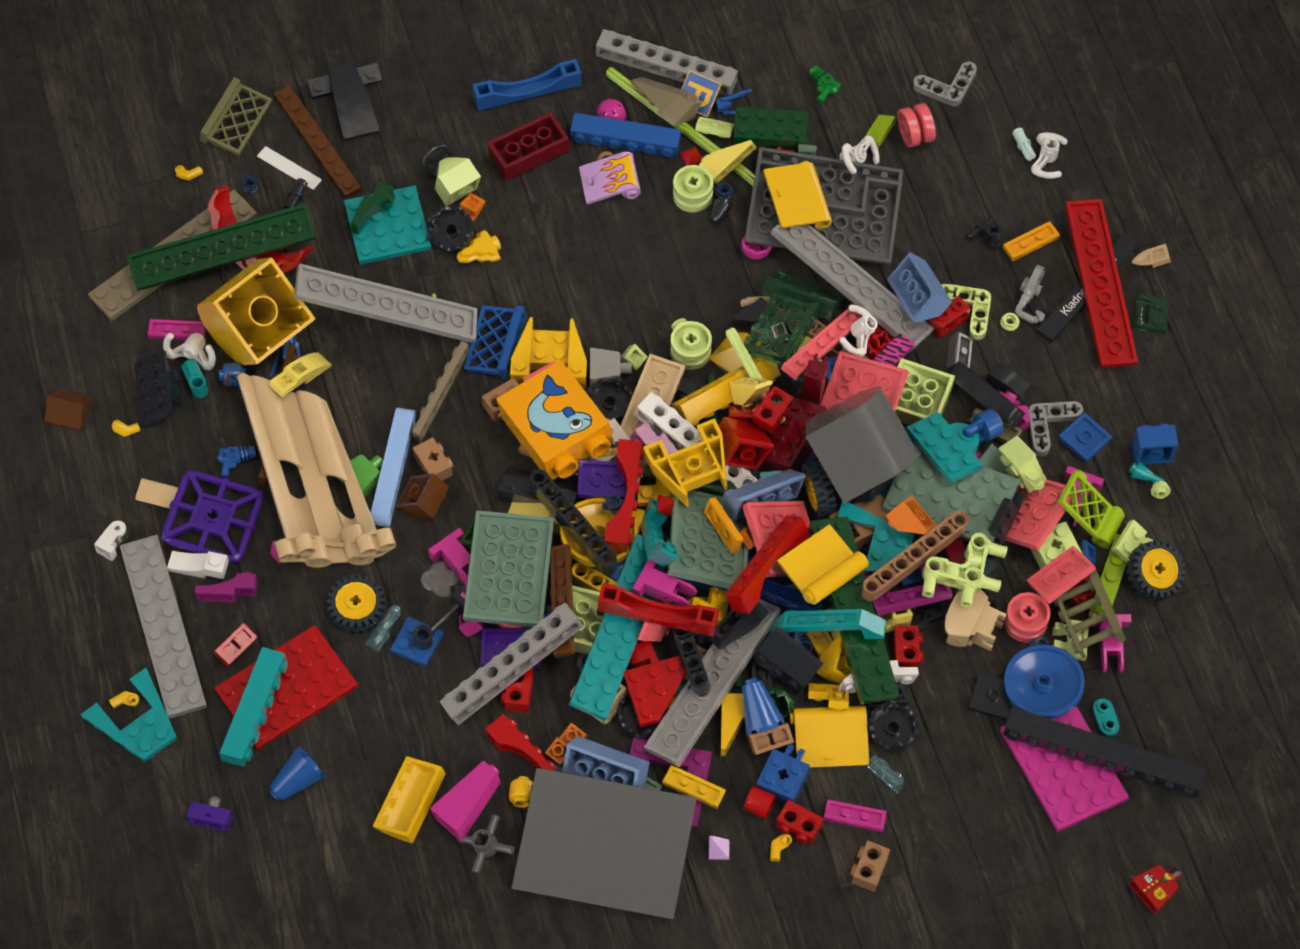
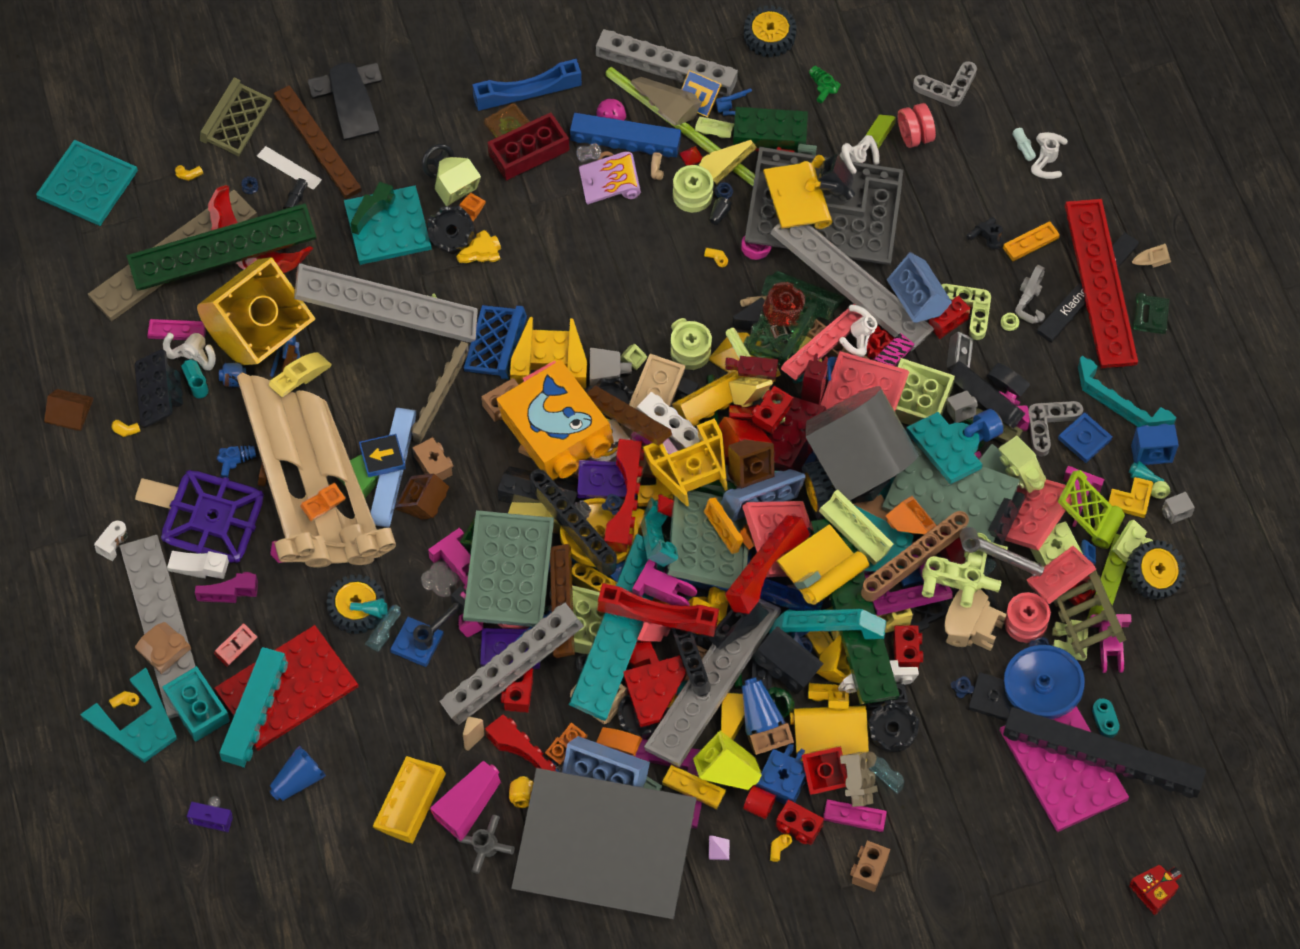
none -> teal plate [36,140,138,226]
none -> medium nougat slope [135,622,191,674]
none -> teal slope [162,666,230,742]
none -> orange slope [300,483,345,521]
none -> teal cone [350,599,387,618]
none -> black tile [359,434,406,477]
none -> tan slope [463,717,484,751]
none -> clear orange tile [484,103,530,138]
none -> dark grey plate [574,500,591,519]
none -> clear bush [577,143,601,162]
none -> reddish brown plate [587,386,672,446]
none -> orange slope [596,727,642,756]
none -> tan arm [651,152,664,180]
none -> neon yellow slope [693,731,762,790]
none -> yellow arm [704,248,728,267]
none -> dark red plate [725,356,778,380]
none -> reddish brown slope [728,440,775,489]
none -> wheel [744,5,796,57]
none -> clear red brick [763,282,805,326]
none -> sand green tile [794,571,821,589]
none -> red slope [801,746,848,795]
none -> black torso [805,153,855,200]
none -> yellowish green fence [819,489,893,566]
none -> dark tan hips [840,751,878,807]
none -> light grey brick [947,391,978,423]
none -> dark blue plate [951,676,974,698]
none -> flat silver piece [960,527,1044,577]
none -> teal slope [1078,356,1176,427]
none -> yellow plate [1109,477,1153,518]
none -> light grey brick [1162,492,1195,524]

